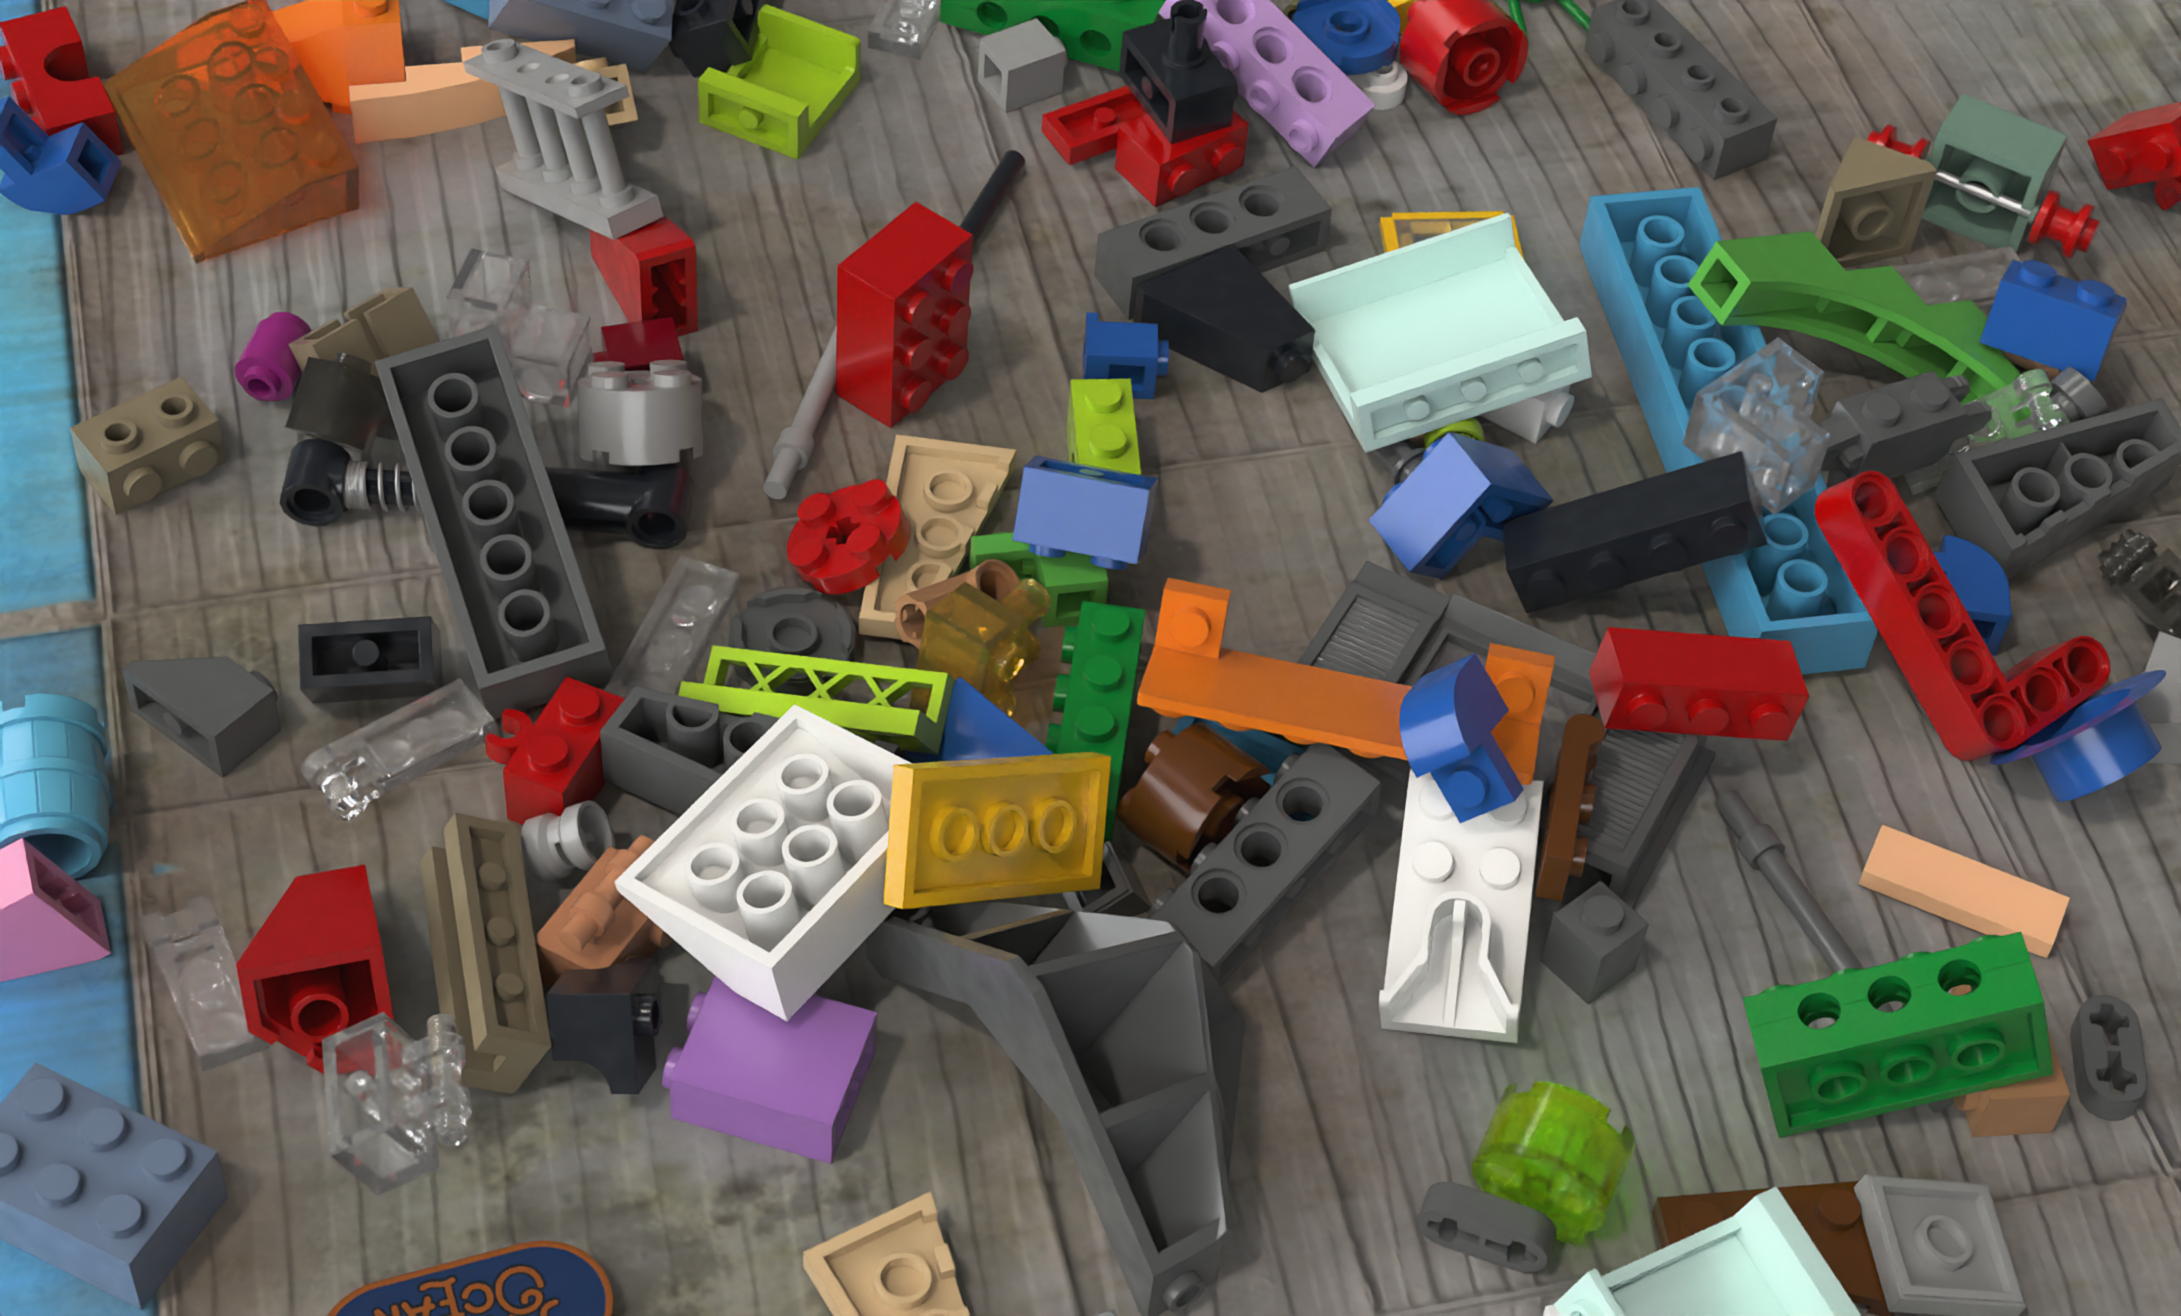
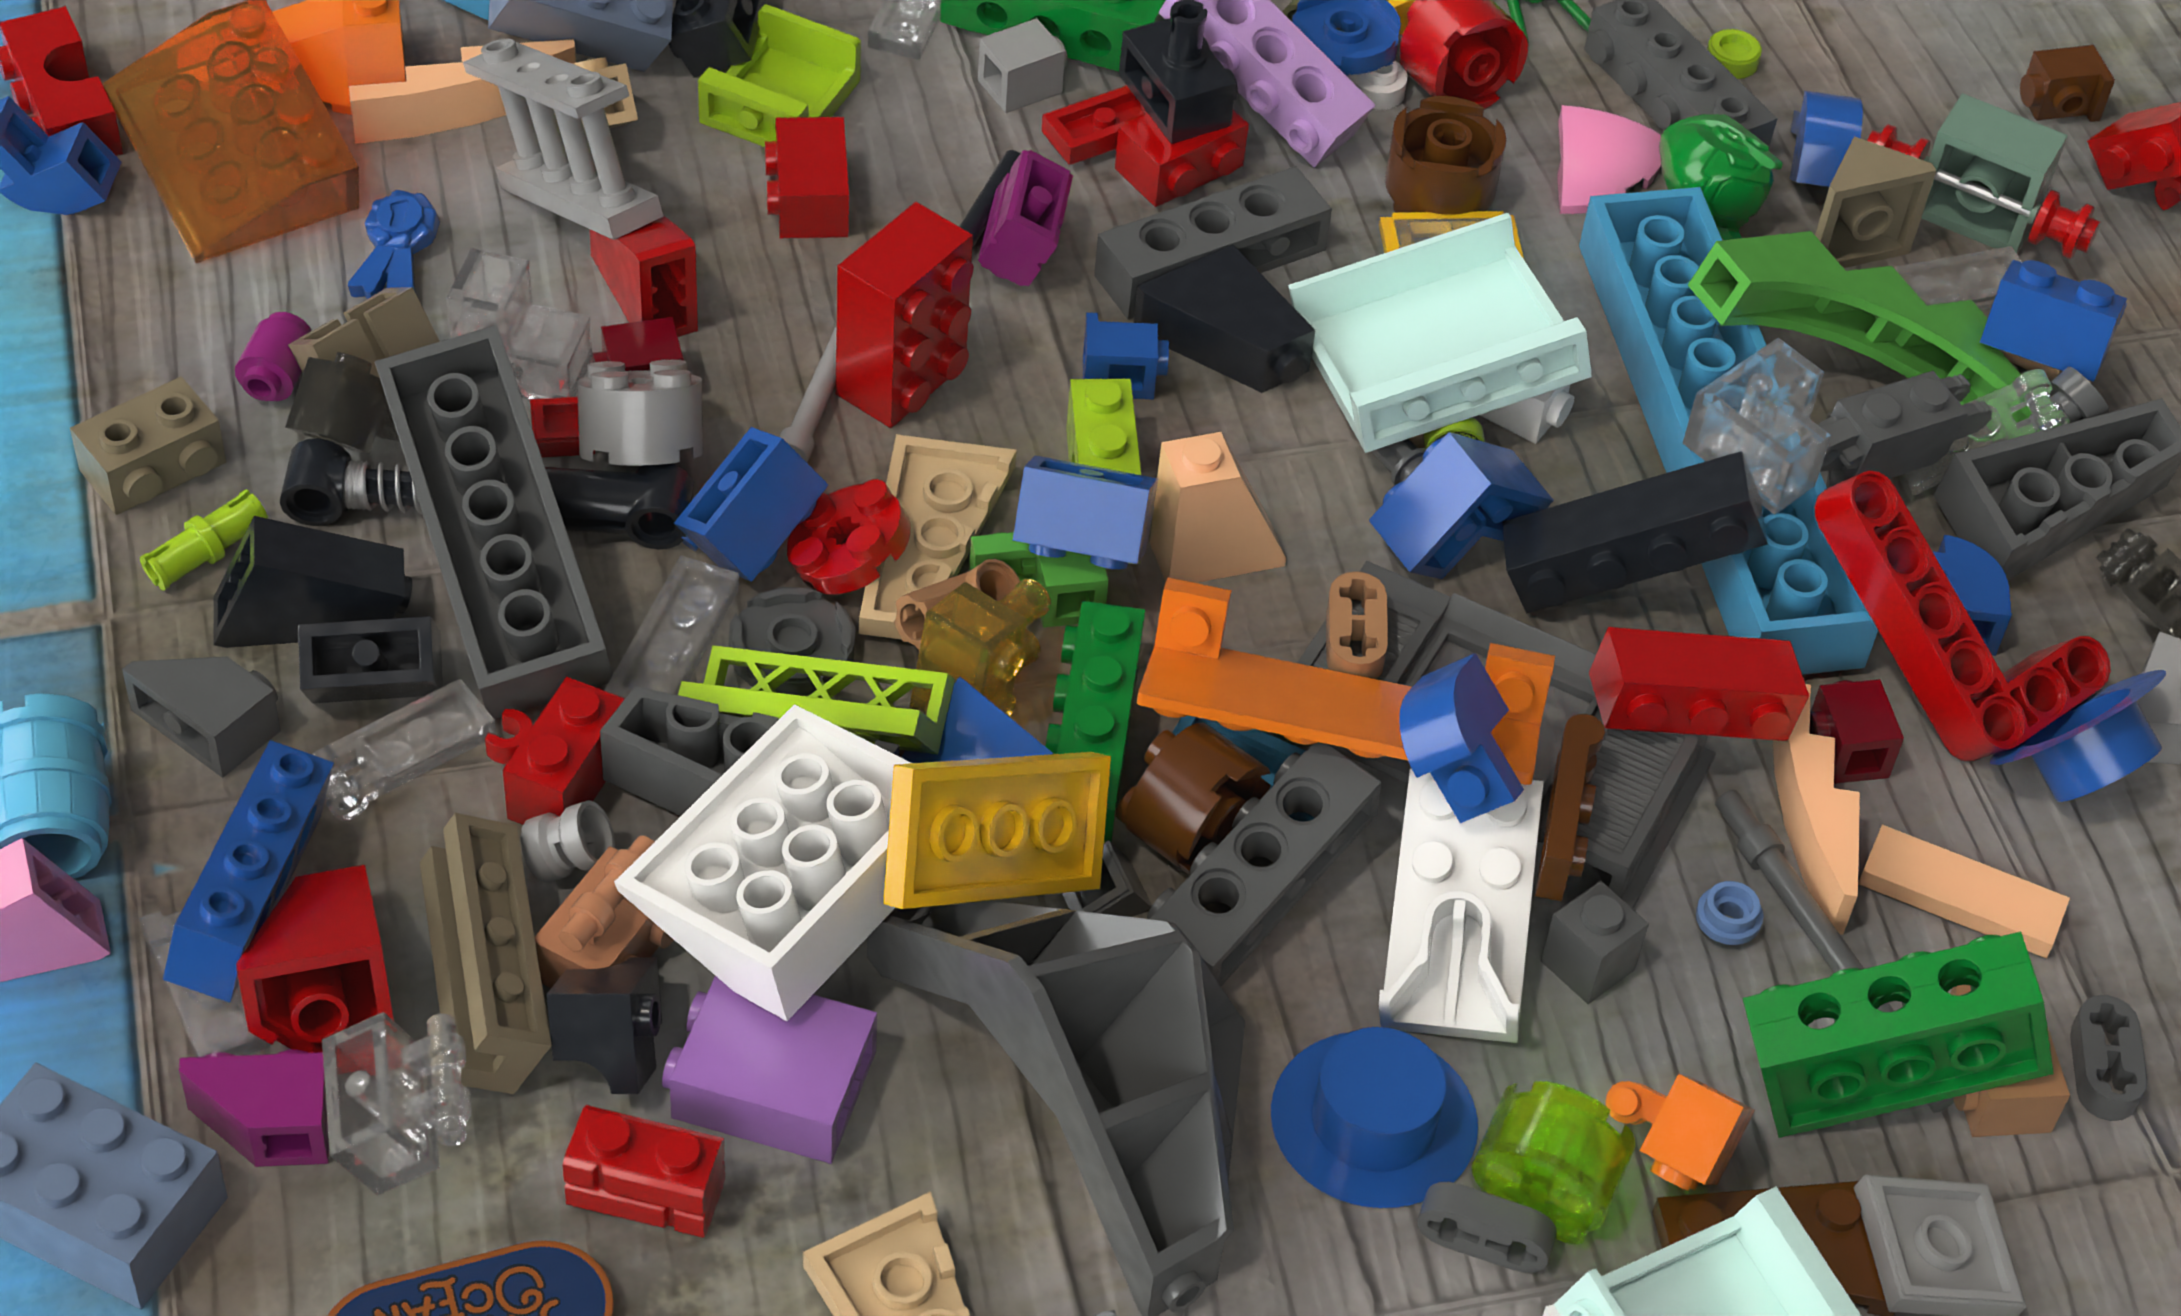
none -> lime pin [140,489,269,591]
none -> blue brick [163,740,334,1003]
none -> magenta slope [179,1050,333,1167]
none -> black slope [213,516,412,648]
none -> blue piece [348,190,440,299]
none -> red tile [530,397,595,458]
none -> red brick [562,1105,725,1238]
none -> blue brick [674,427,829,582]
none -> red brick [765,117,849,238]
none -> magenta brick [978,150,1073,287]
none -> light nougat slope [1150,432,1286,583]
none -> blue hose [1271,1027,1478,1208]
none -> medium nougat beam [1326,571,1388,679]
none -> reddish brown brick [1385,96,1506,222]
none -> bright pink brick [1557,105,1661,214]
none -> orange brick [1605,1074,1755,1191]
none -> green helmet [1659,114,1783,240]
none -> medium blue plate [1696,881,1763,945]
none -> lime tile [1707,29,1762,79]
none -> light nougat slope [1773,684,1860,935]
none -> blue brick [1789,91,1863,187]
none -> dark red brick [1809,679,1904,784]
none -> reddish brown brick [2020,45,2115,122]

